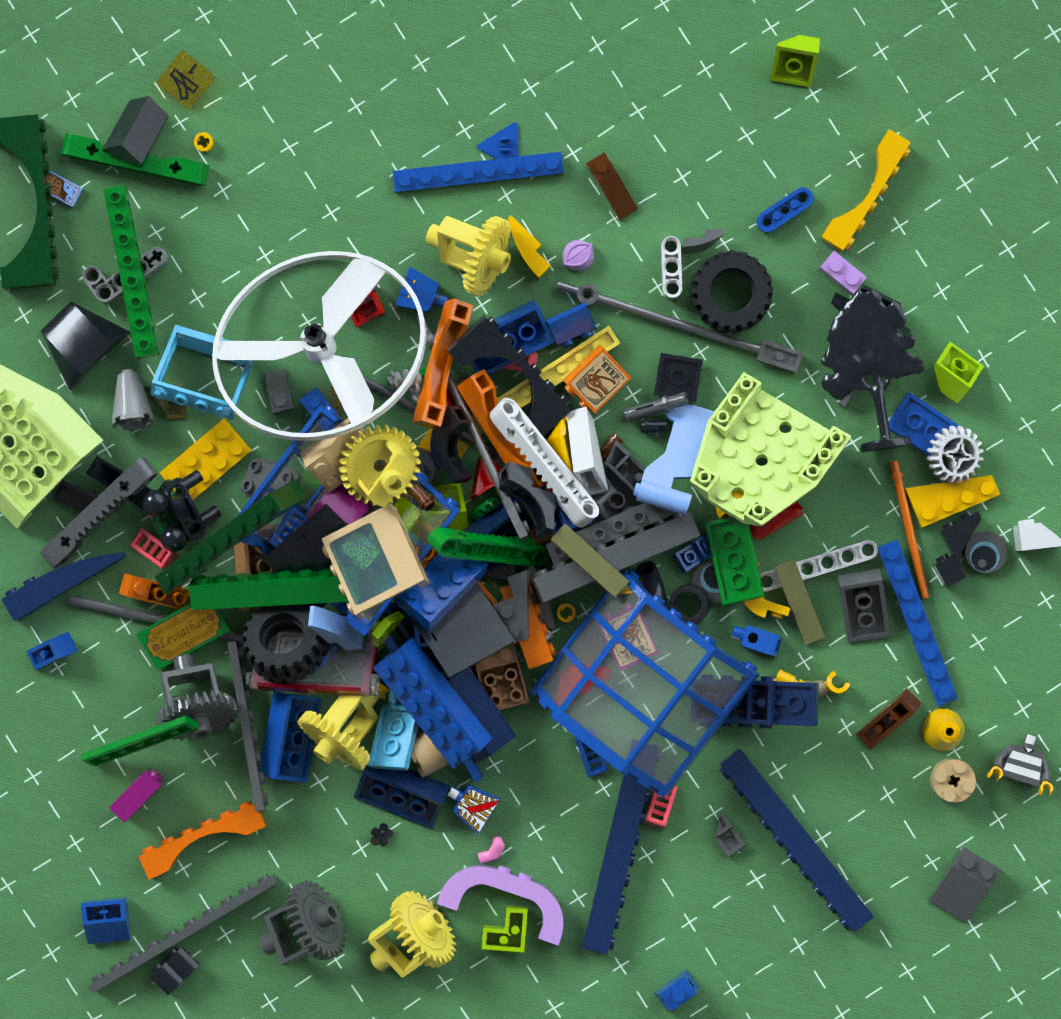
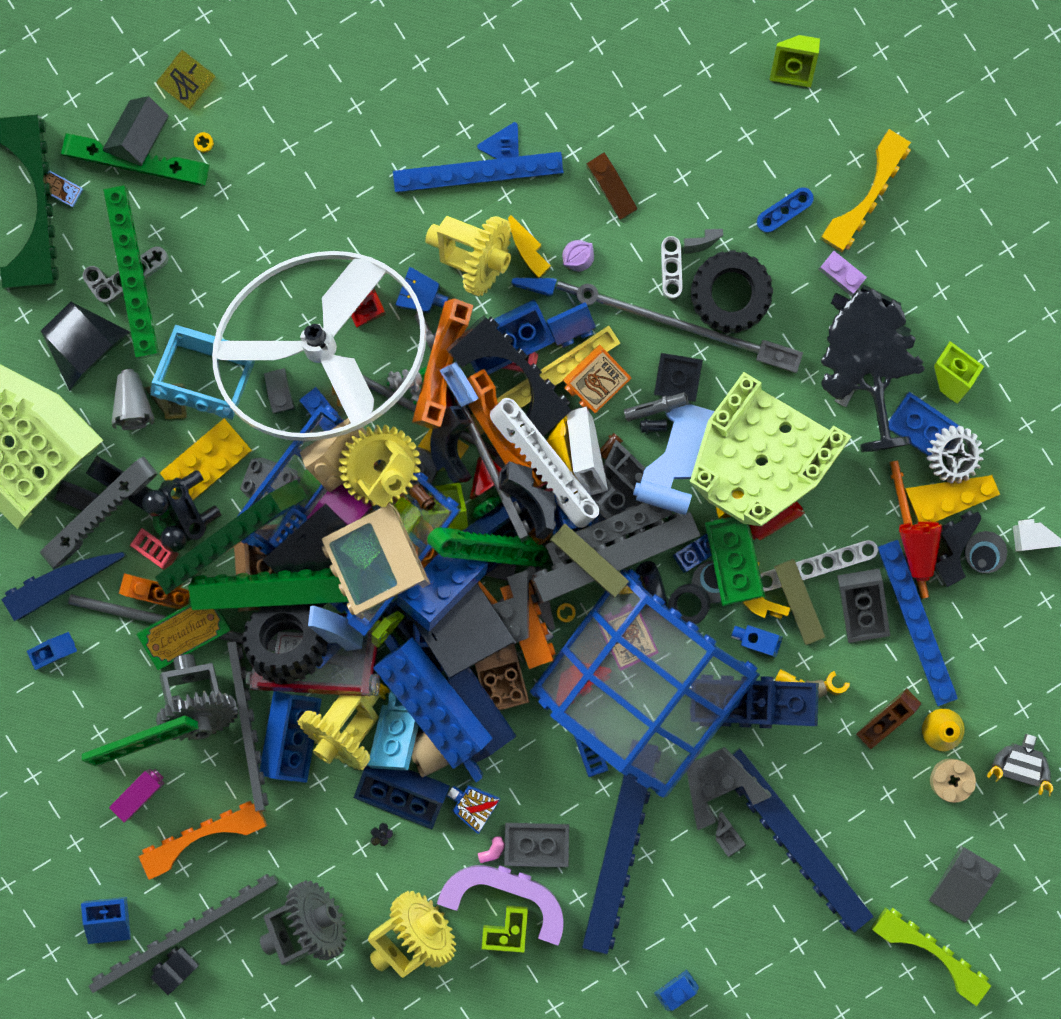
coral slope [644,781,678,829] -> none
none -> light blue tile [440,362,478,407]
none -> dark grey plate [504,822,569,867]
none -> blue slope [511,278,557,297]
none -> dark grey wing [687,747,771,830]
none -> lime arch [871,907,991,1006]
none -> red cone [899,521,942,581]

